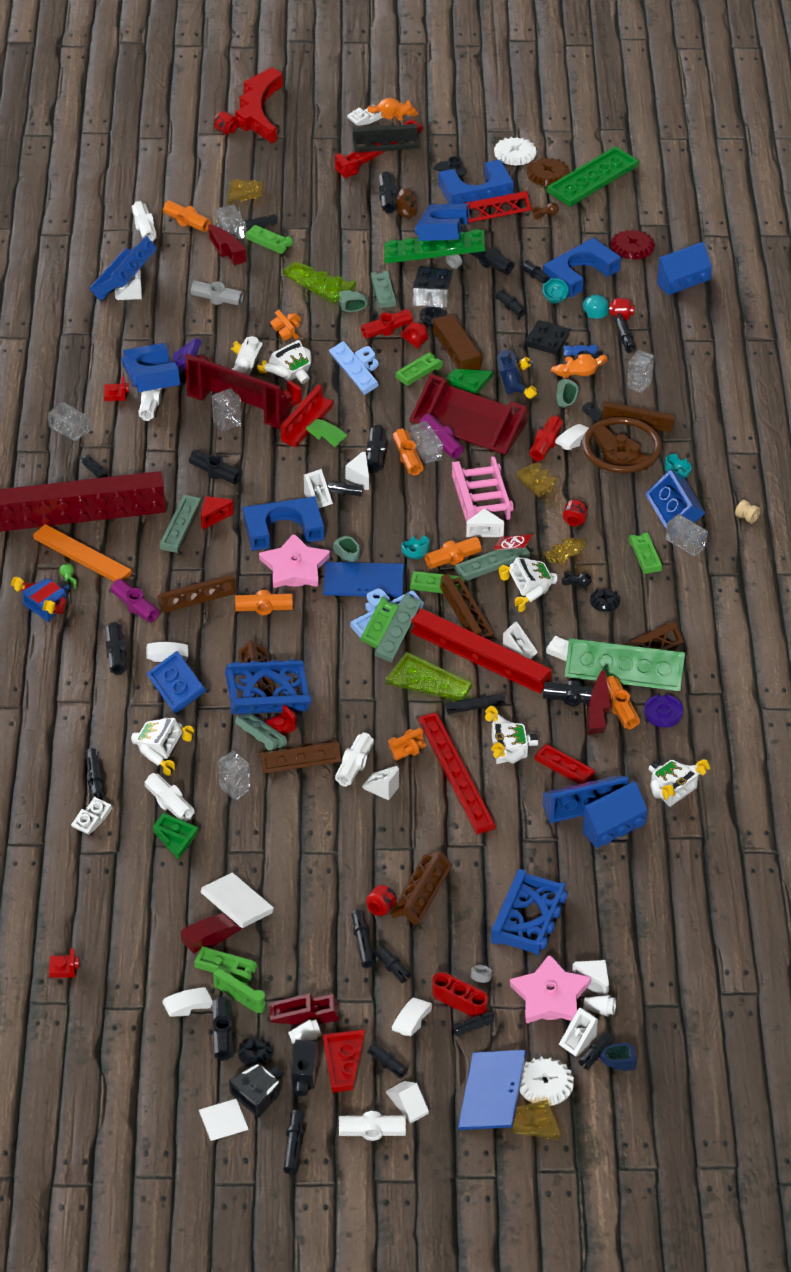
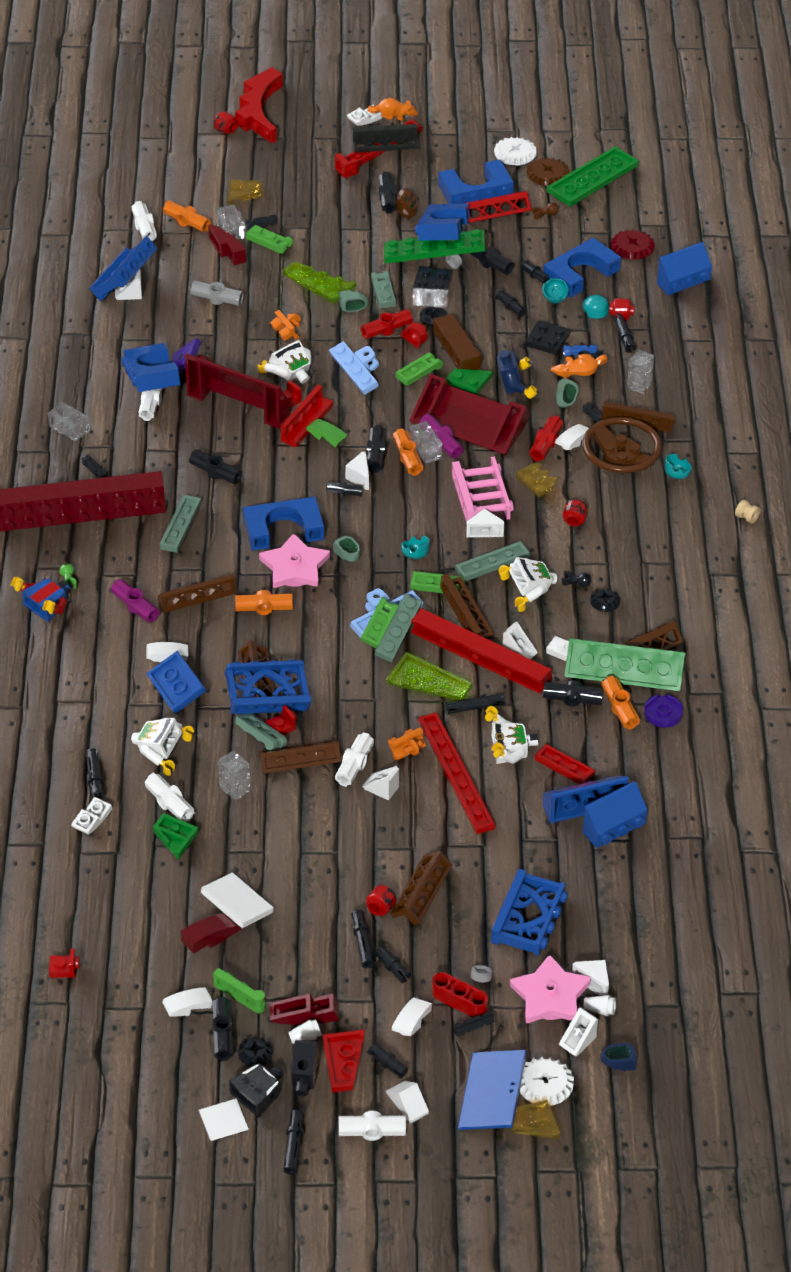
orange tile [33,524,132,582] -> none
red bracket [104,376,129,401] -> none
black piece [105,622,127,675] -> none
bright green plate [194,946,257,984] -> none
red slope [201,496,234,530] -> none
clear brick [212,388,242,432] -> none
white torso [231,336,262,376] -> none
white slope [304,469,333,508] -> none
blue container [323,562,405,597] -> none
orange piece [424,537,482,569] -> none
black plate [434,156,466,177] -> none
red sticker [493,534,533,550] -> none
clear yellow plate [543,538,586,564] -> none
black axle [578,1032,614,1070] -> none
dark red slope [587,670,611,734] -> none
bright green plate [629,532,662,574] -> none
blue slope [645,469,705,531] -> none
torso [649,760,710,807] -> none
clear brick [665,514,708,557] -> none

